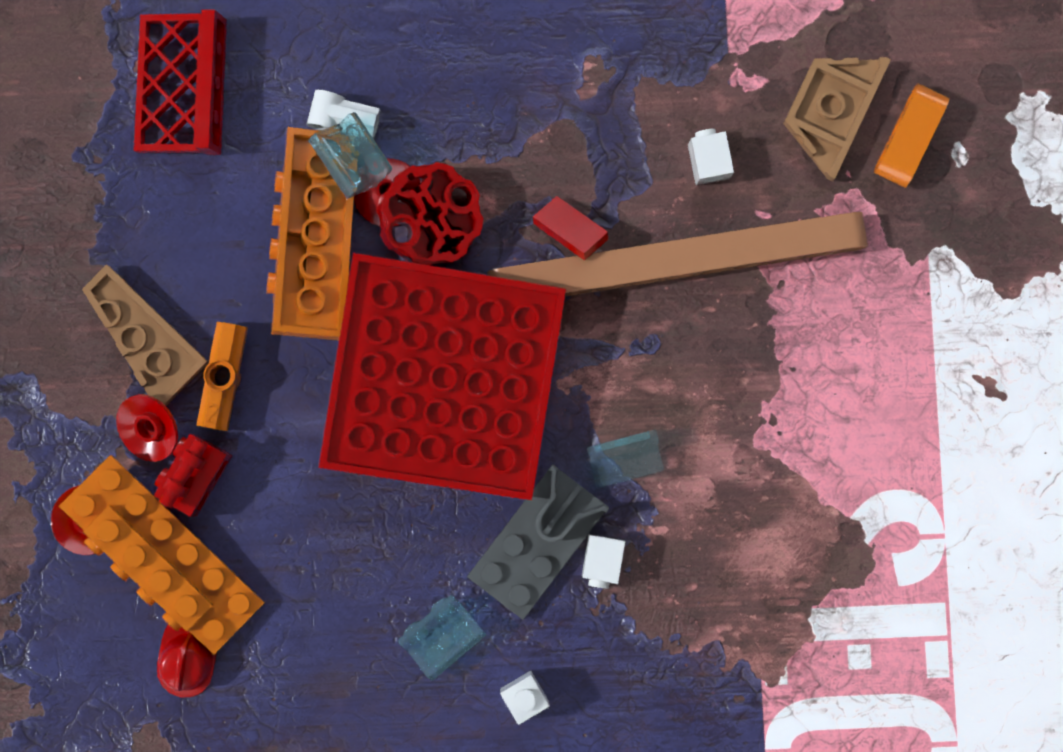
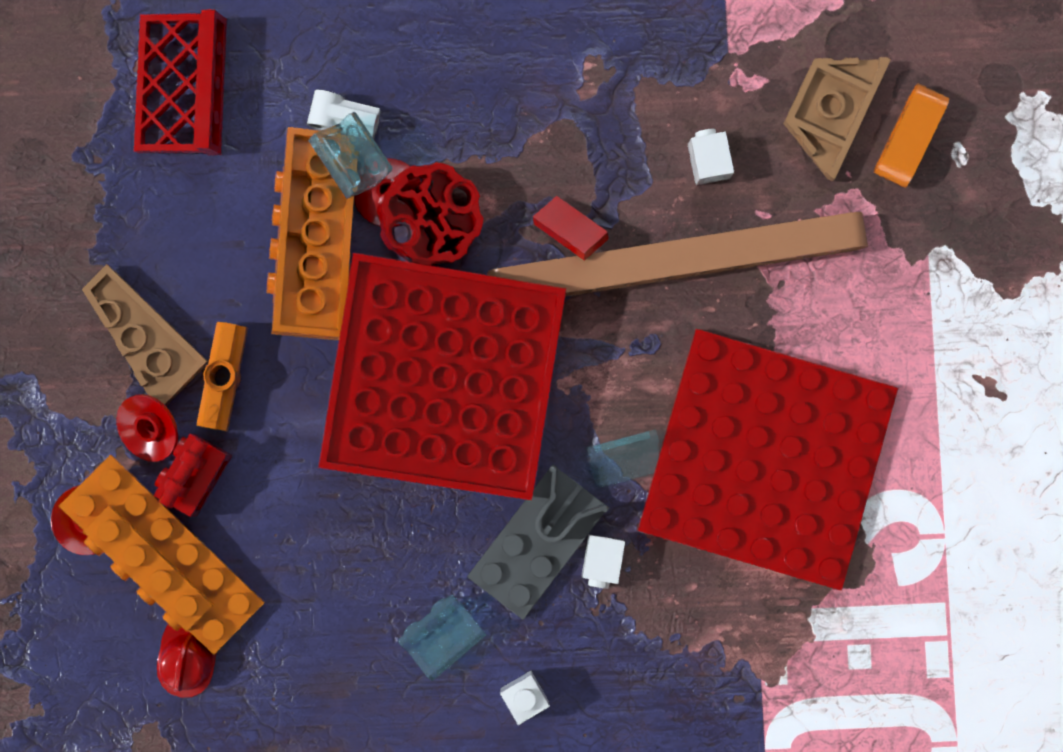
none -> red plate [637,329,898,591]

